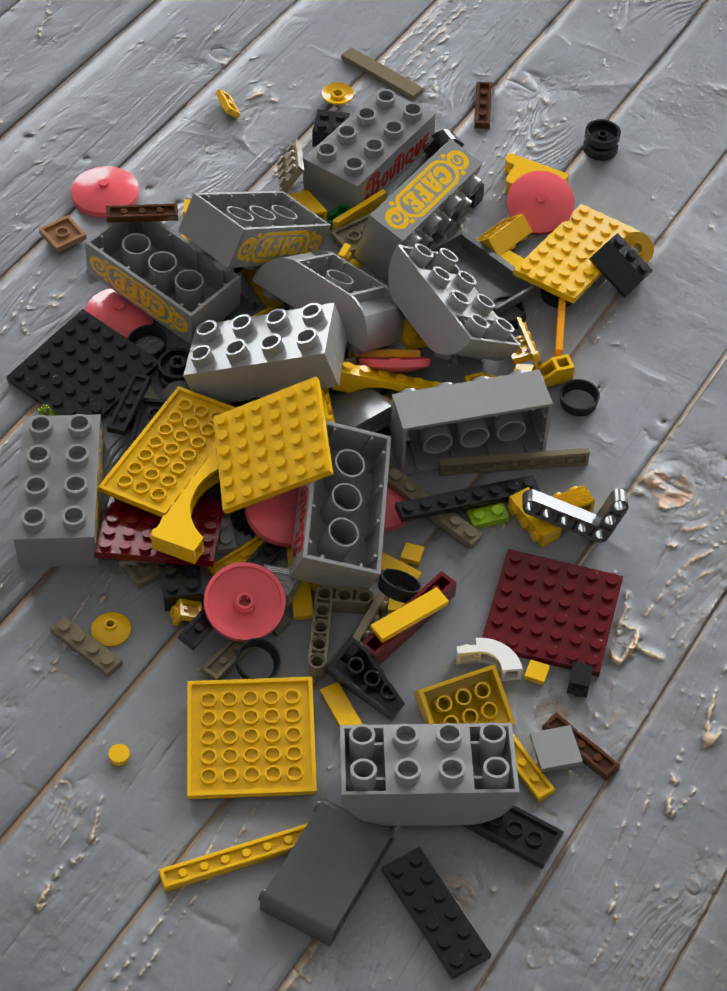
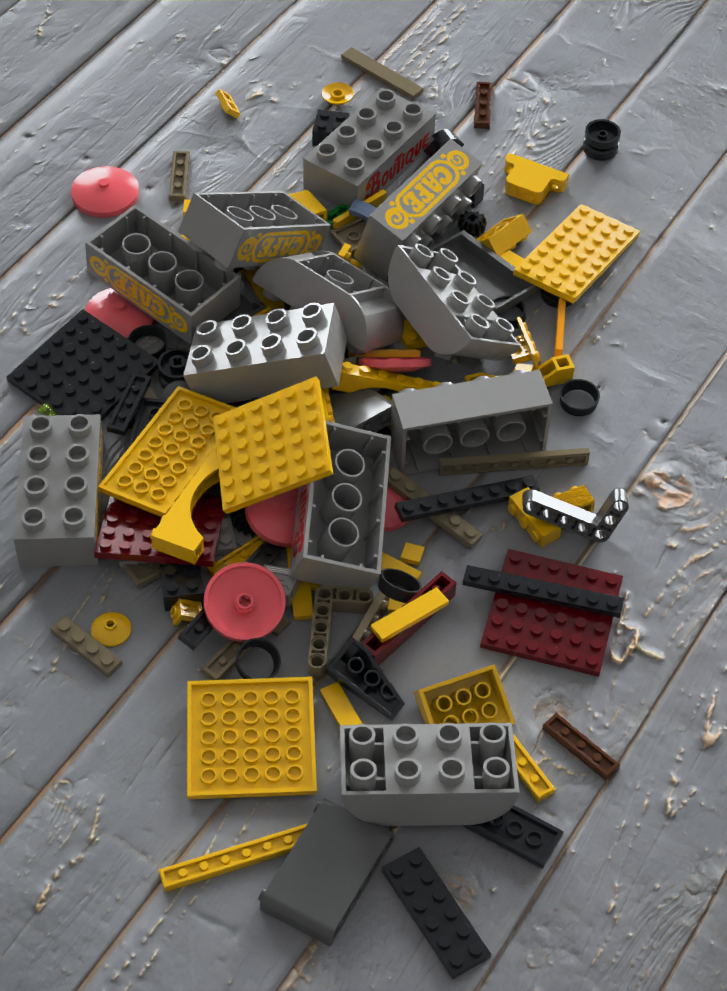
medium nougat plate [39,215,87,253] -> none
reddish brown tile [106,203,178,223] -> none
yellow tile [108,744,130,766] -> none
dark tan plate [277,139,304,194] -> none
white arch [455,638,523,681] -> none
lime plate [466,502,509,529] -> none
coral dish [506,171,574,235] -> none
yellow tile [524,659,550,685] -> none
light grey tile [529,725,583,773] -> none
black brick [567,662,594,697] -> none
black slope [589,233,653,297] -> none
yellow dish [624,232,654,263] -> none
none -> dark tan tile [169,151,190,201]
none -> sand blue slope [349,199,377,224]
none -> black gear [458,210,487,237]
none -> black plate [462,565,624,618]

